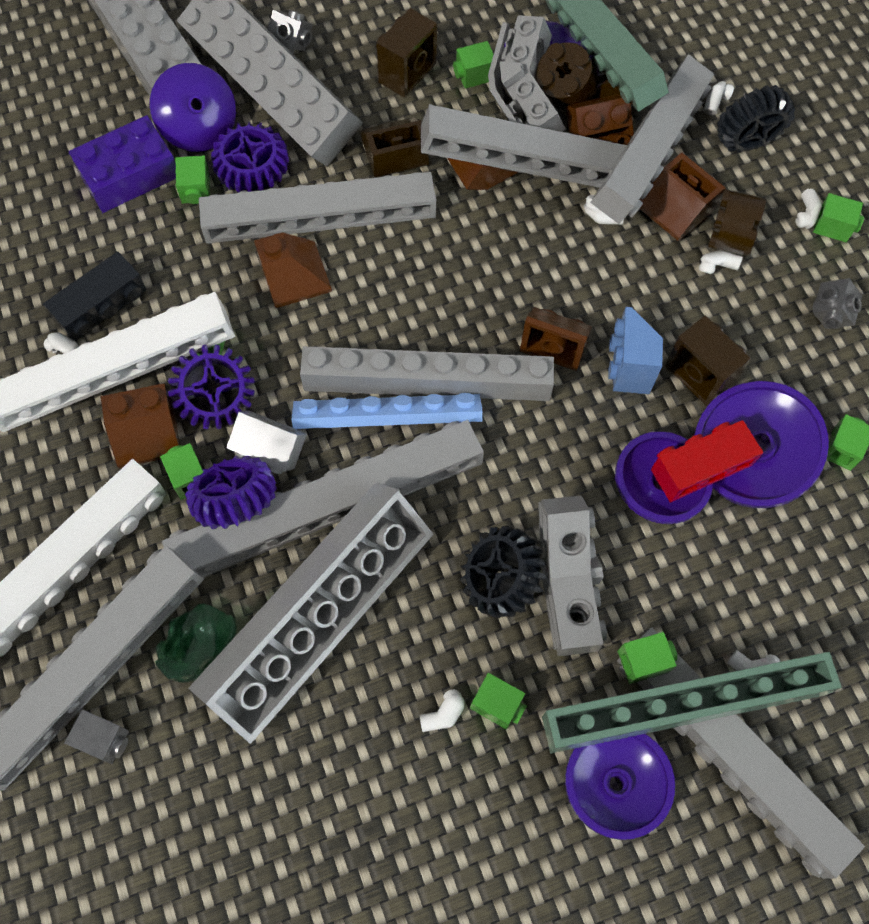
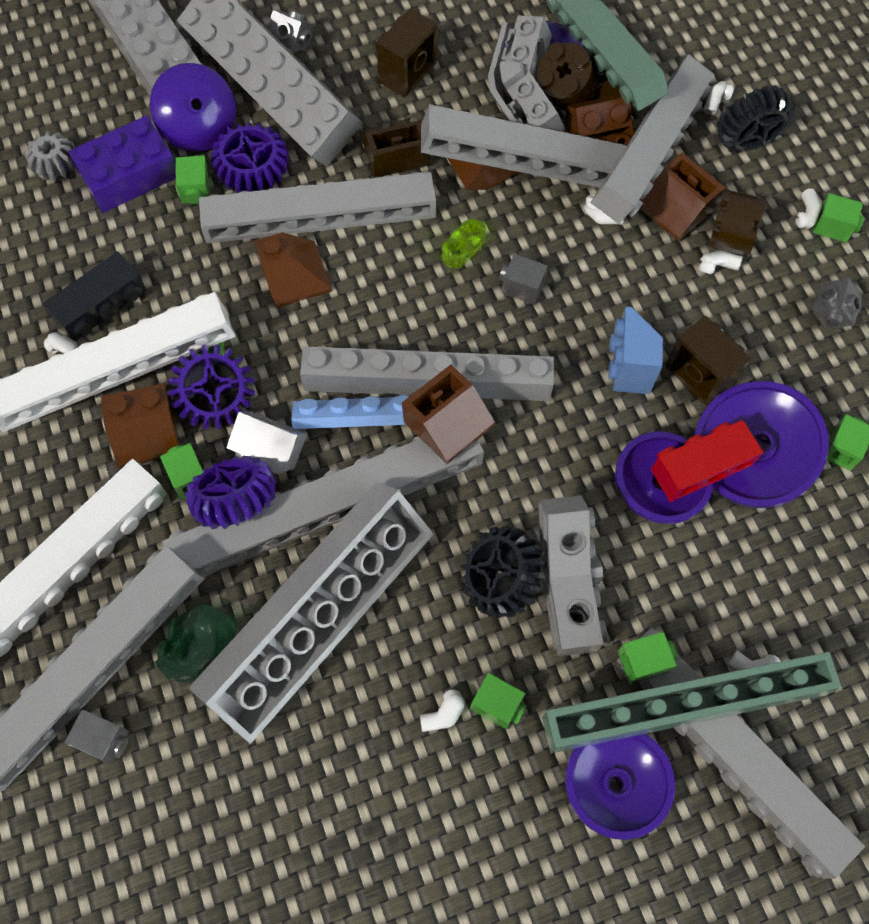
bright green brick [453,41,494,89] -> none
reddish brown slope [520,307,593,371] -> none
none -> light grey gear [24,131,74,182]
none -> slope [402,364,495,464]
none -> clear neon green beam [442,219,486,268]
none -> flat silver brick [499,254,548,305]

